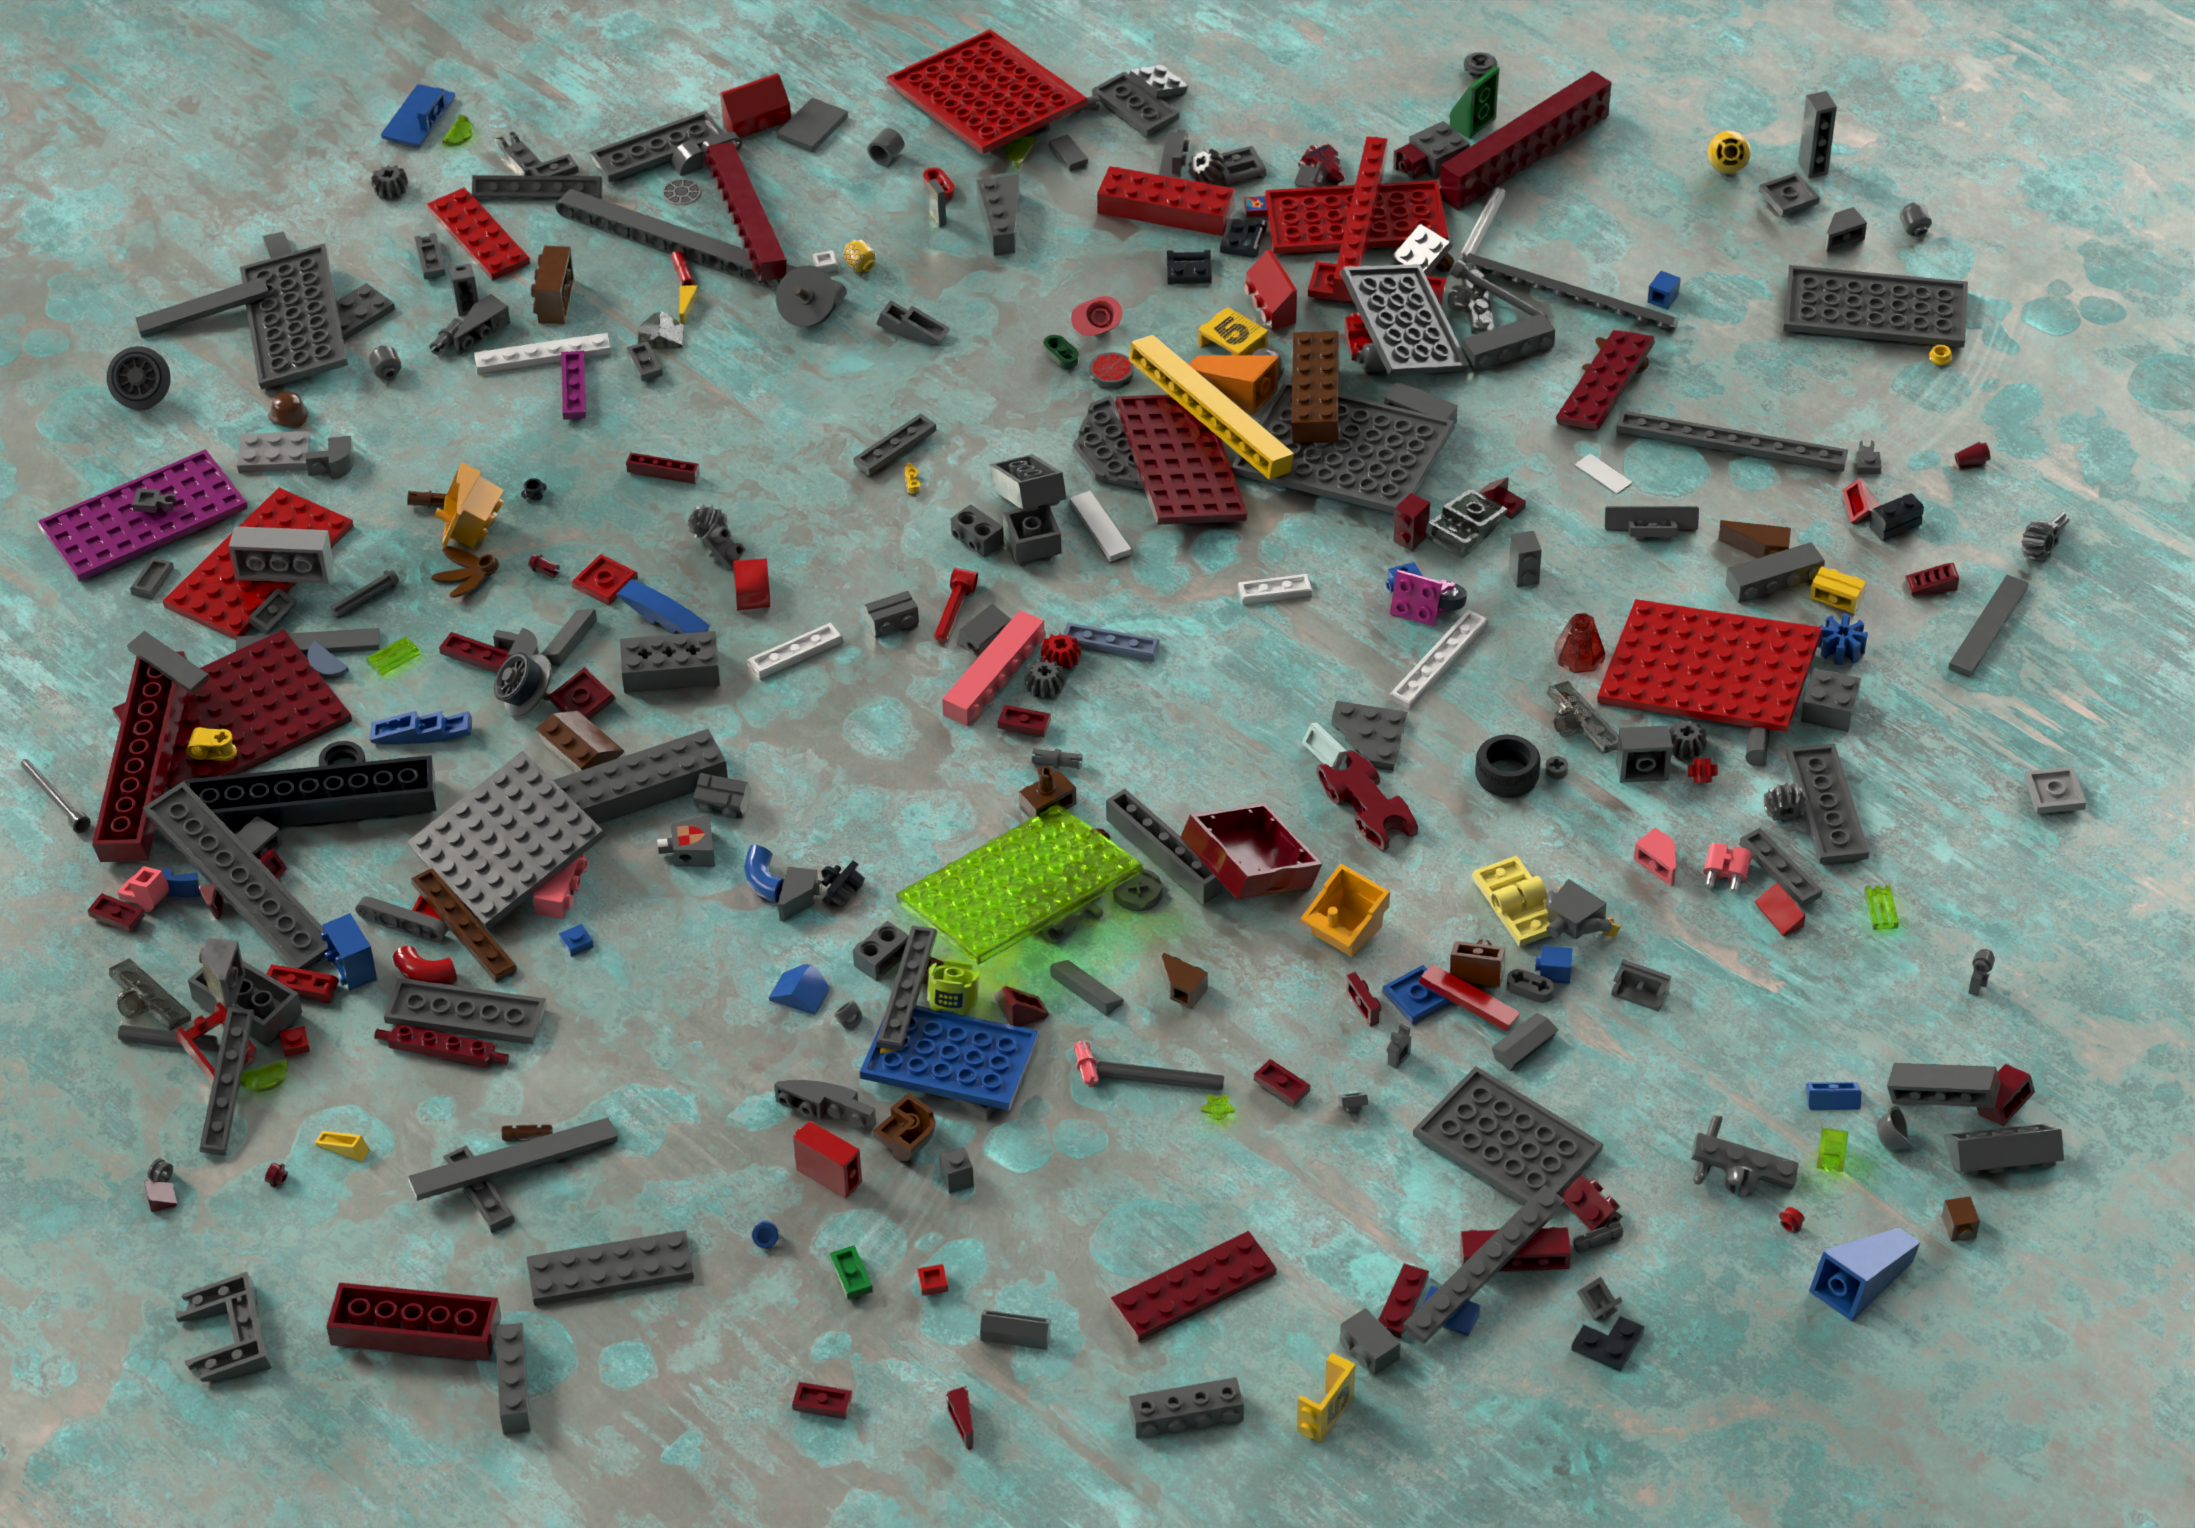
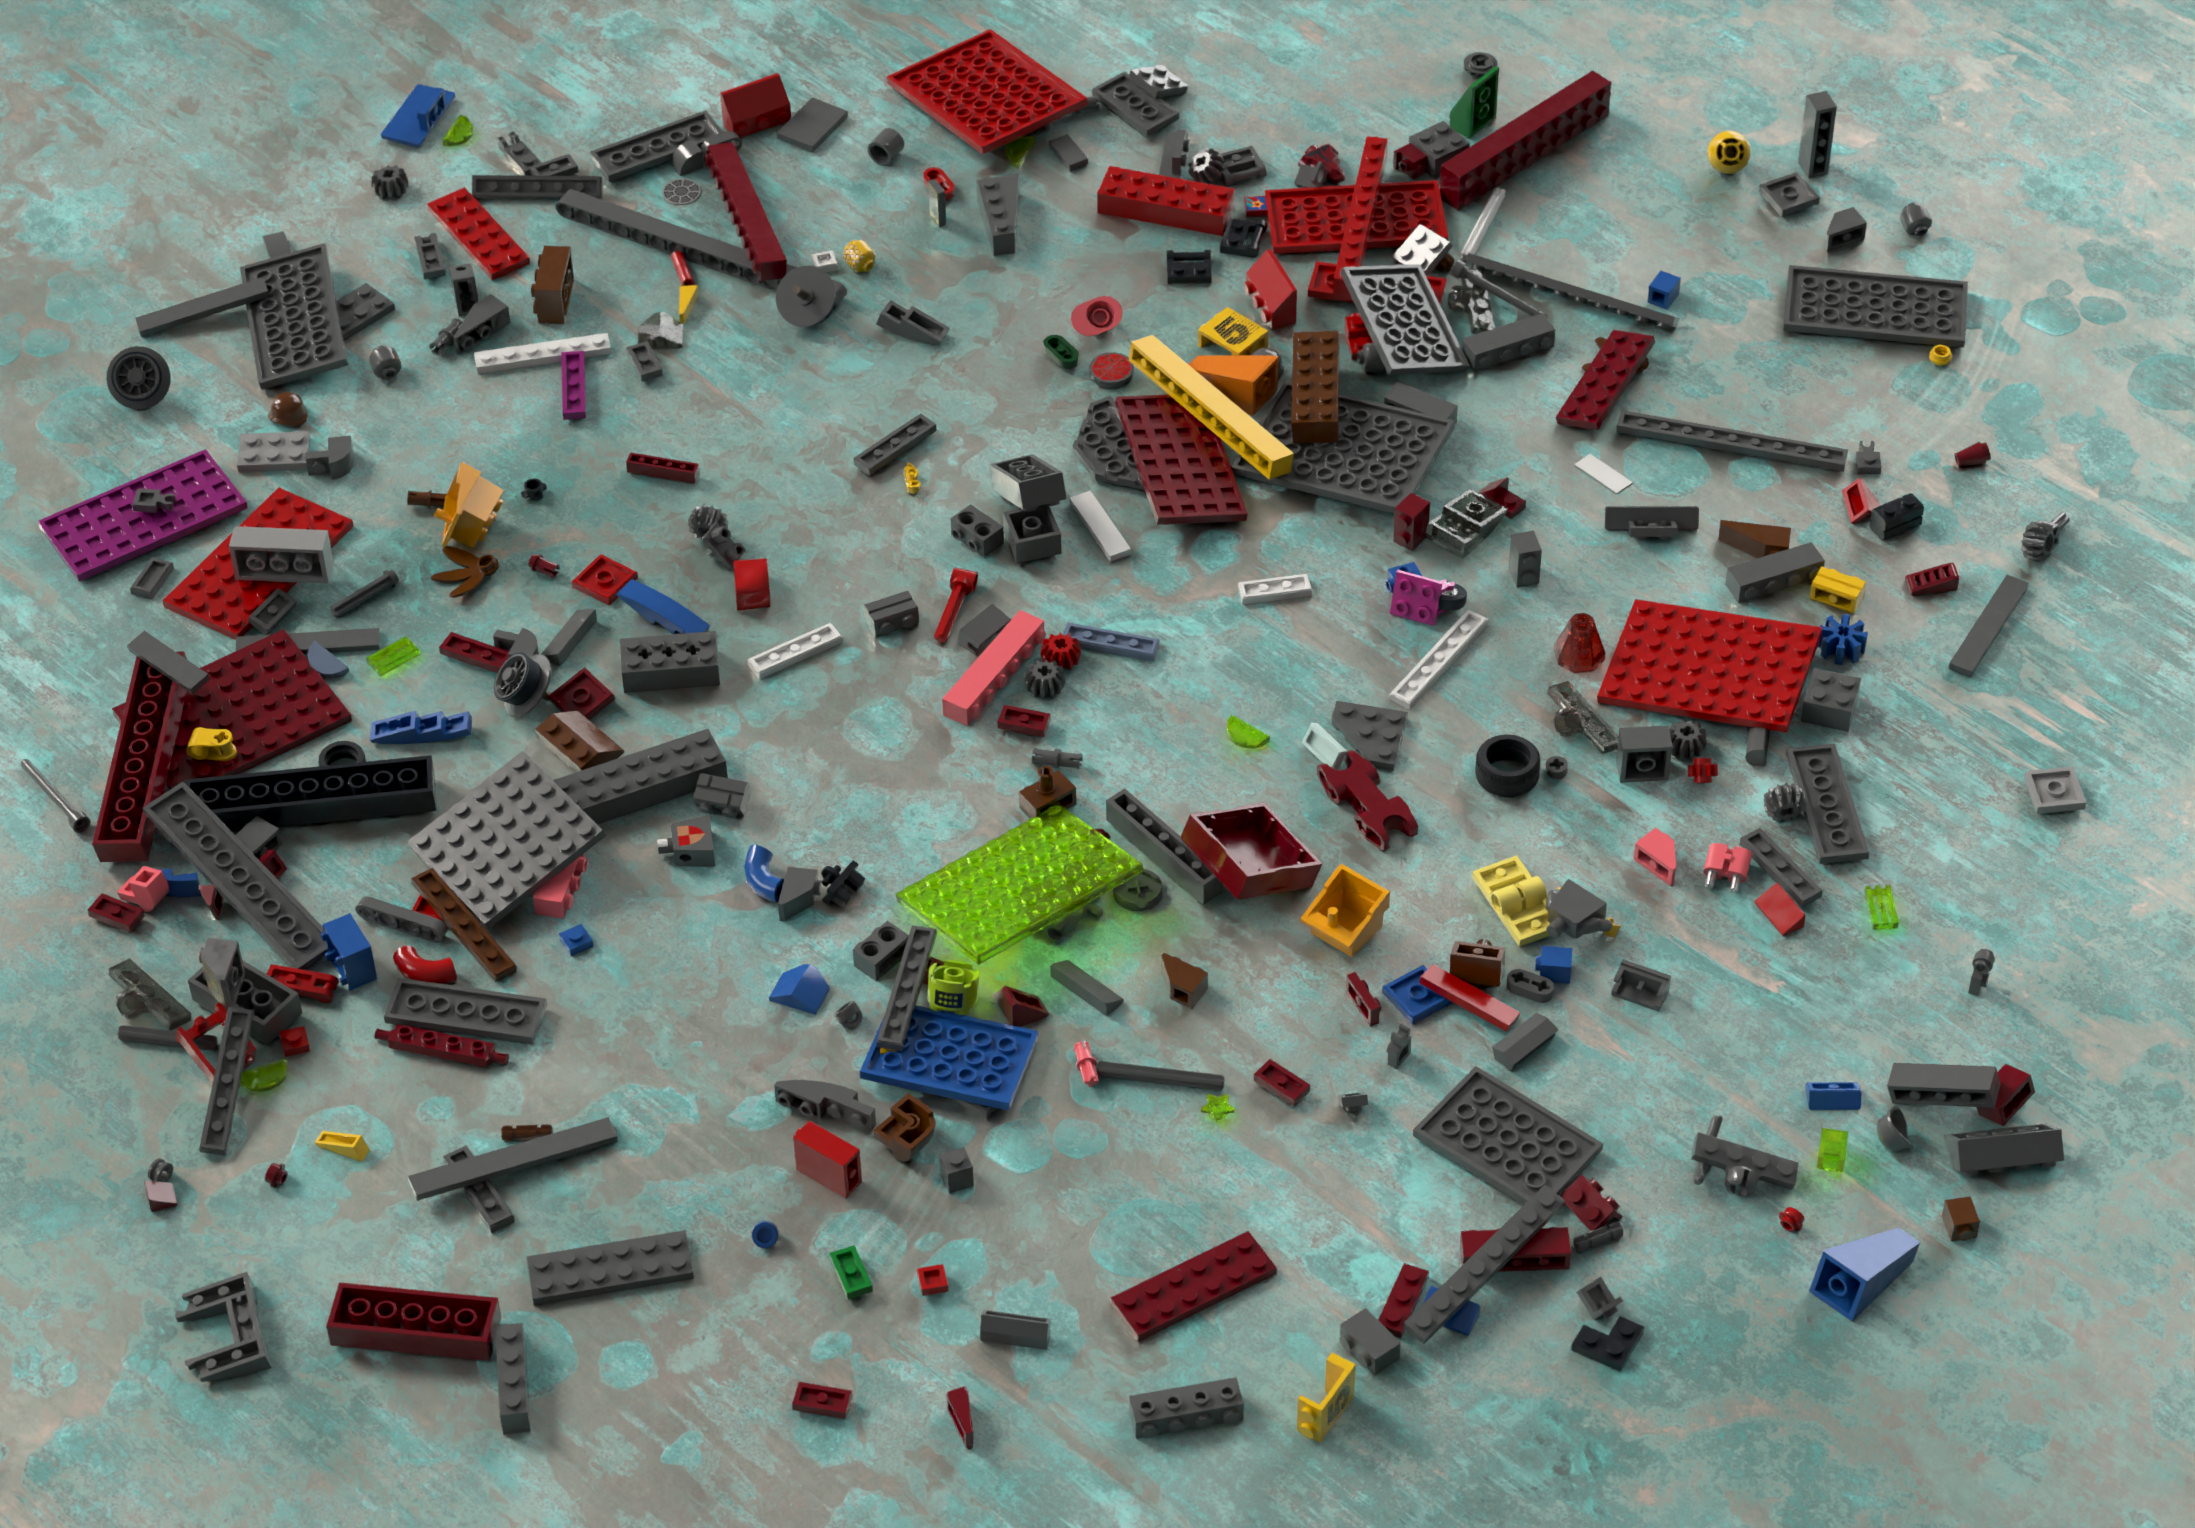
none -> clear neon green tile [1226,714,1270,749]

